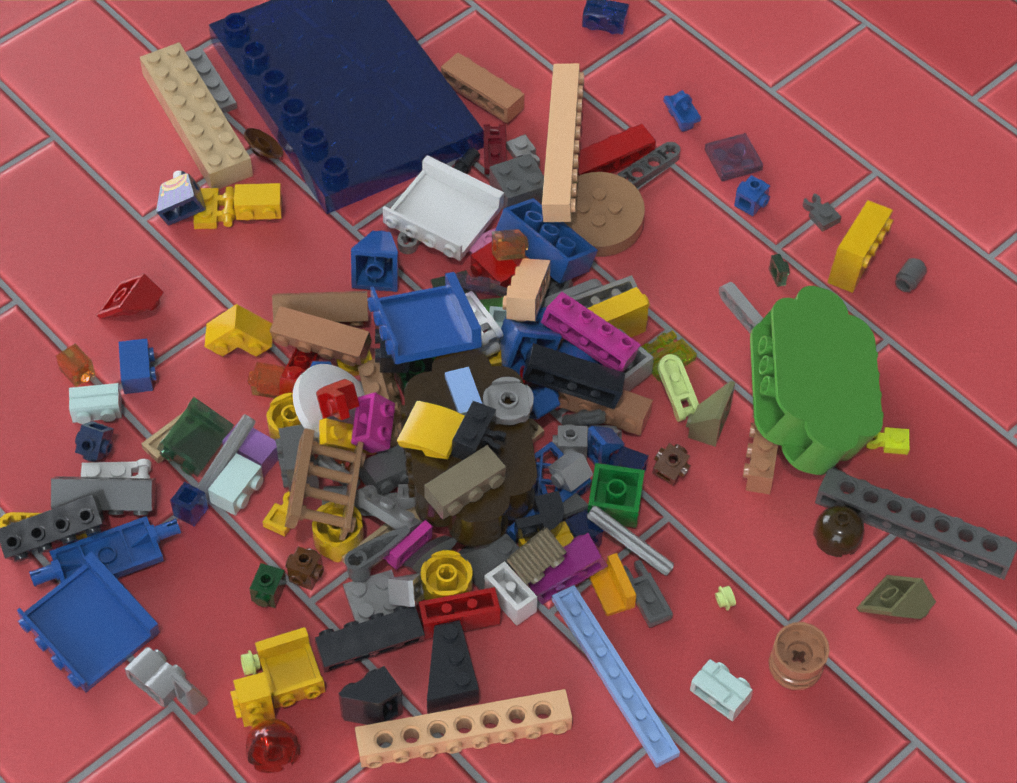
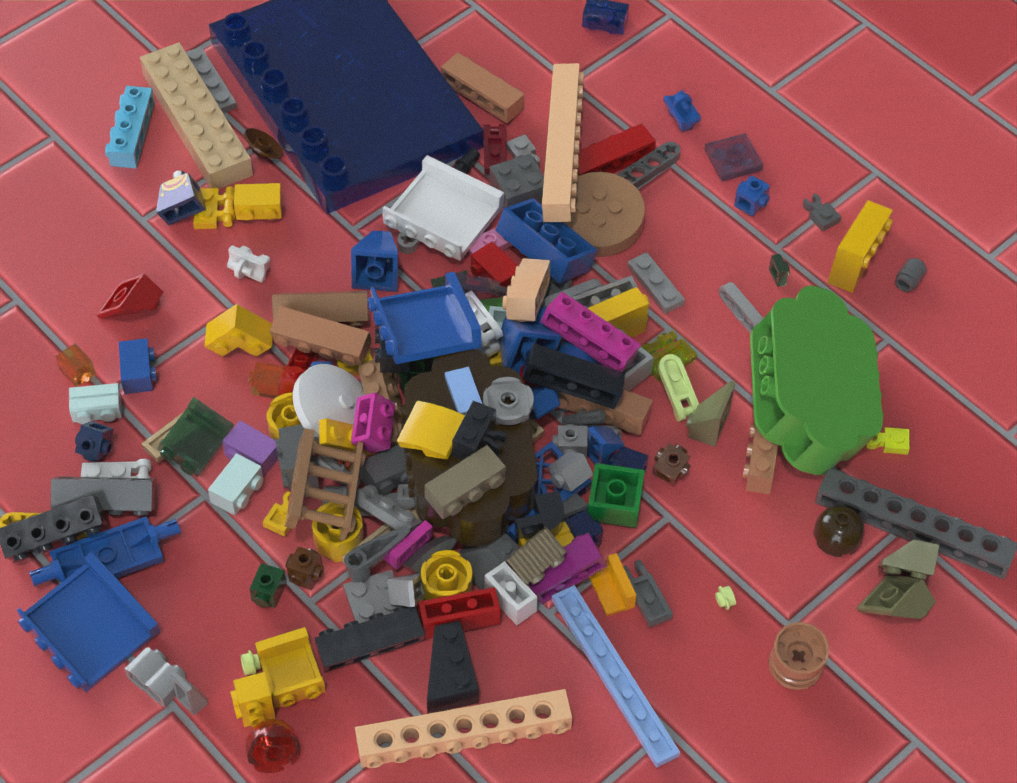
clear blue brick [170,482,208,526] -> none
light grey axle [192,414,256,503] -> none
red brick [316,379,360,420] -> none
black slope [338,666,403,725] -> none
clear orange brick [492,229,528,261] -> none
light grey axle [587,506,674,575] -> none
light aqua brick [690,659,753,721] -> none
none -> medium azure brick [105,86,155,169]
none -> white hips [227,245,270,283]
none -> light grey plate [627,252,685,314]
none -> olive slope [878,540,939,580]

